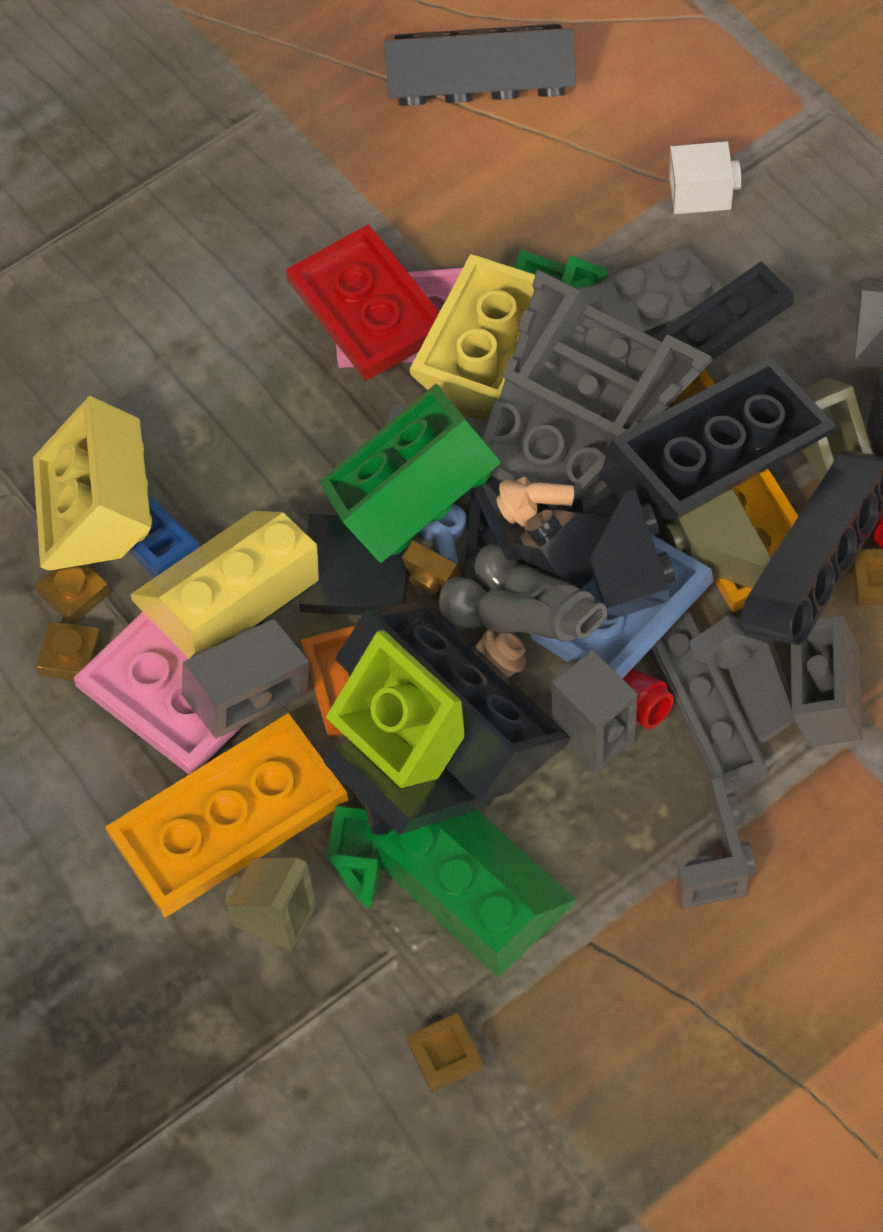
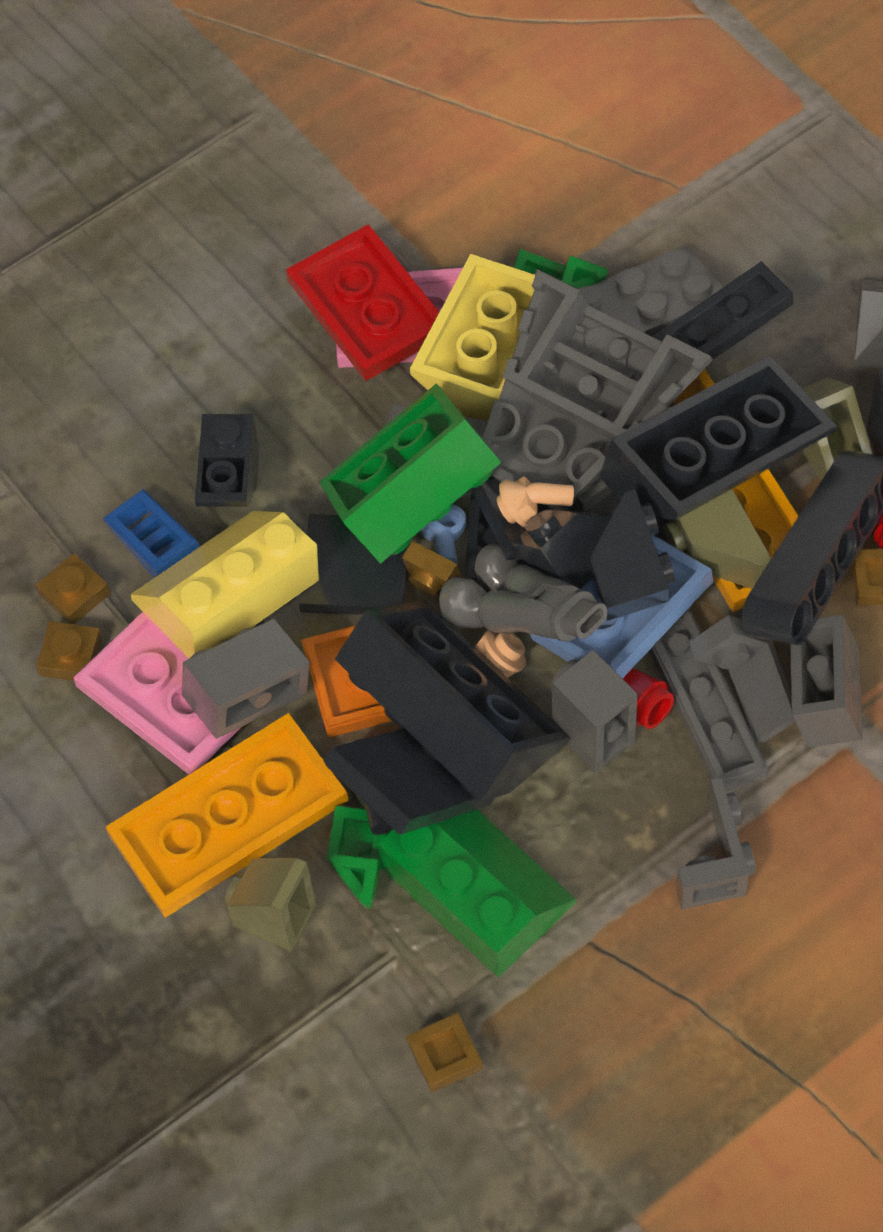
light yellow slope [33,396,152,571] -> none
lime slope [326,630,465,789] -> none
slope [384,23,576,106] -> none
white brick [669,141,741,214] -> none
none -> black slope [195,414,259,507]

